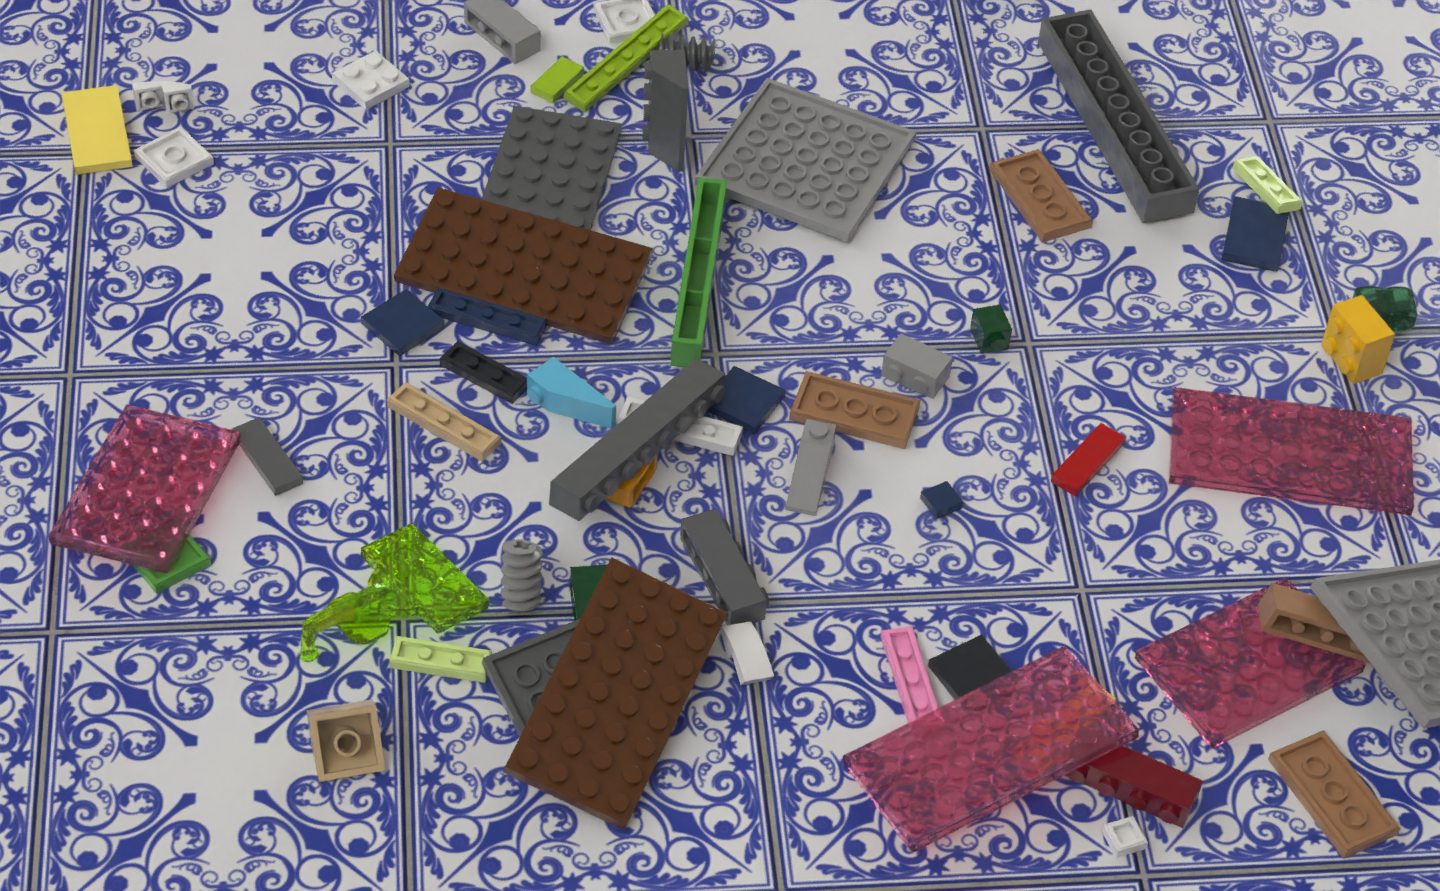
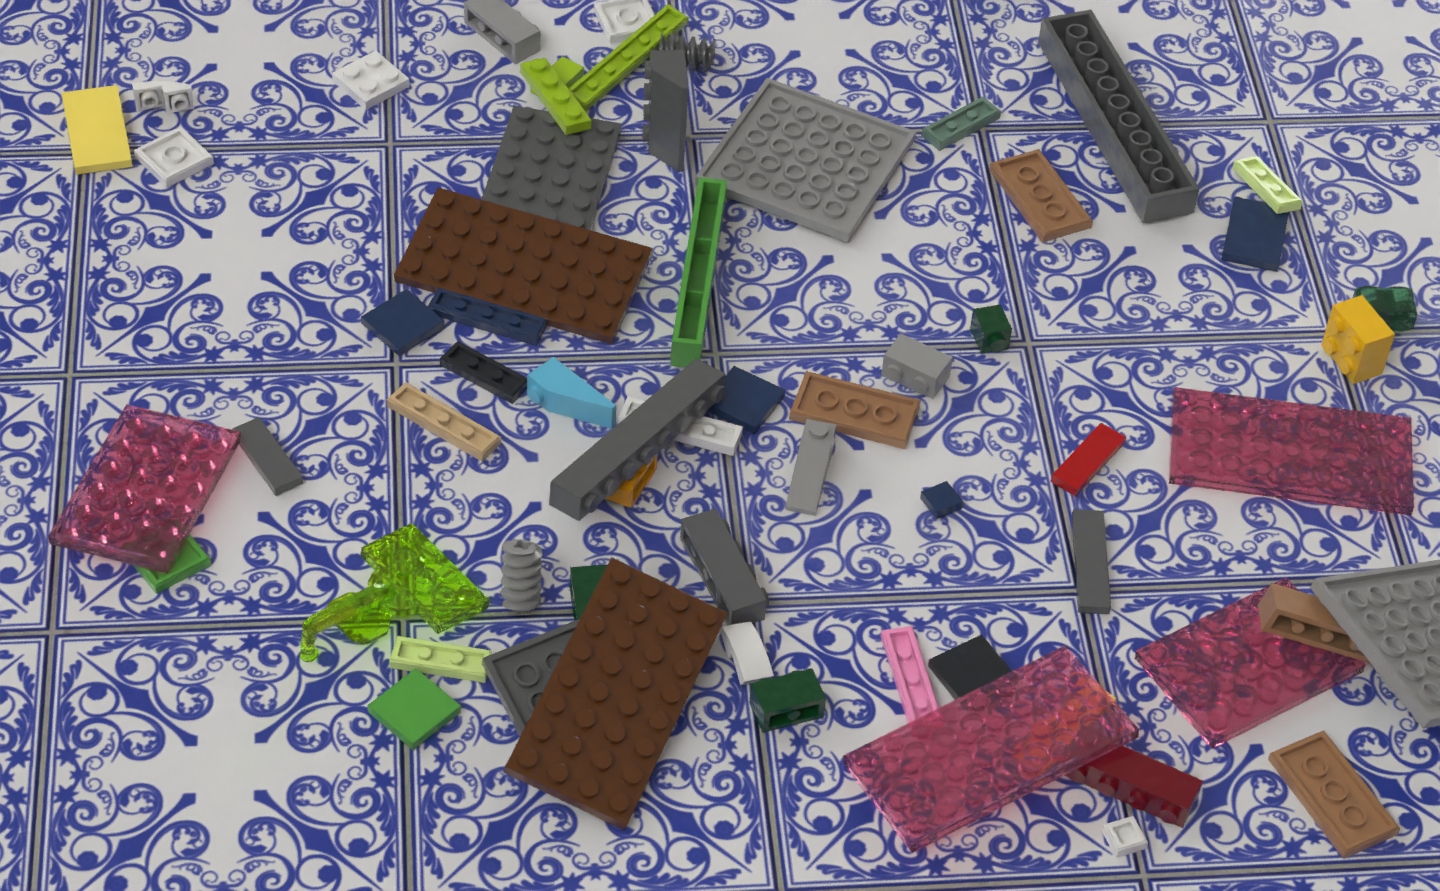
tan slope [306,699,385,782] -> none
none -> bright green tile [367,668,461,750]
none -> lime plate [520,58,591,135]
none -> dark green brick [749,668,826,733]
none -> sand green tile [921,97,1001,151]
none -> dark grey tile [1072,509,1111,614]

